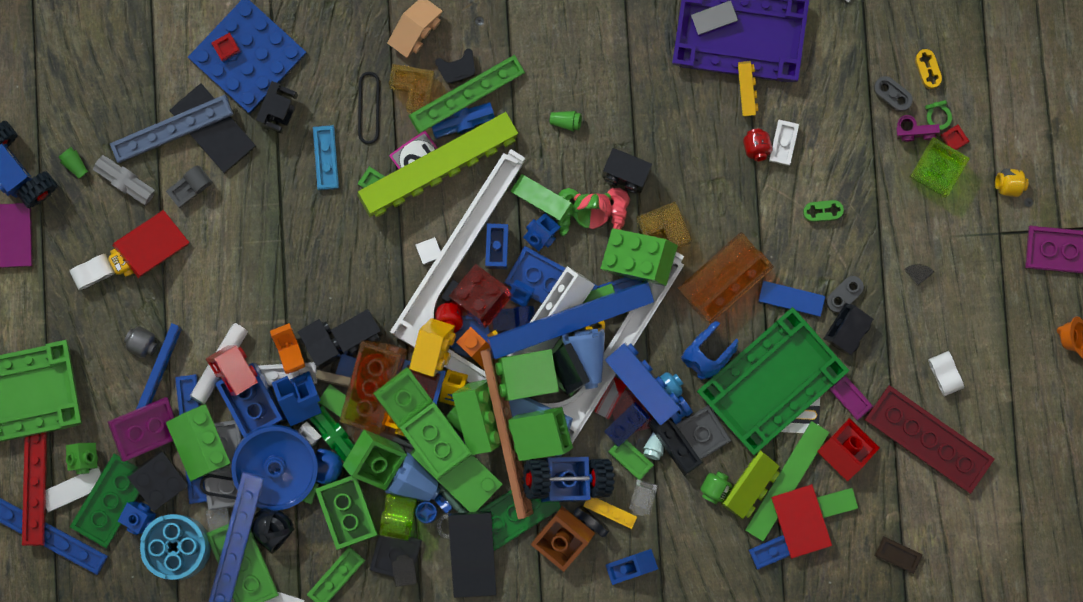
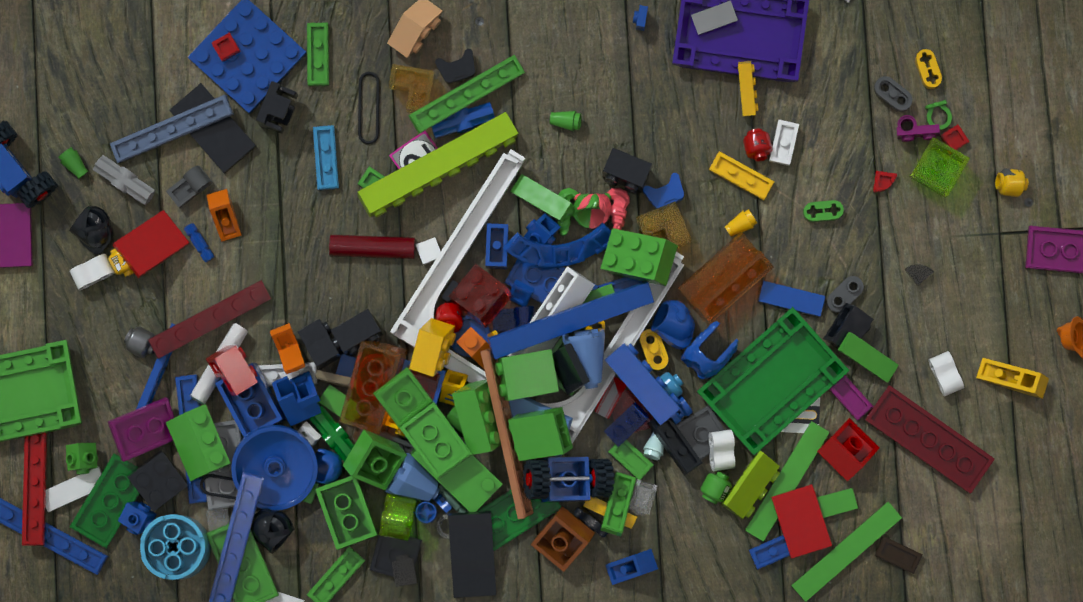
none -> black helmet [69,205,114,254]
none -> dark red plate [147,280,271,359]
none -> blue axle [184,223,214,262]
none -> orange slope [207,189,242,242]
none -> bright green tile [307,23,329,86]
none -> dark red brick [329,235,415,259]
none -> blue tile [503,222,611,267]
none -> bright green tile [600,472,636,537]
none -> blue plate [633,5,648,31]
none -> yellow plate [640,329,668,371]
none -> blue piece [643,173,684,210]
none -> blue helmet [651,300,695,349]
none -> yellow tile [709,151,774,201]
none -> white axle [709,430,735,471]
none -> yellow cone [725,209,757,237]
none -> bright green tile [791,502,902,602]
none -> bright green tile [838,332,899,383]
none -> red tile [873,171,897,193]
none -> yellow slope [976,358,1049,399]

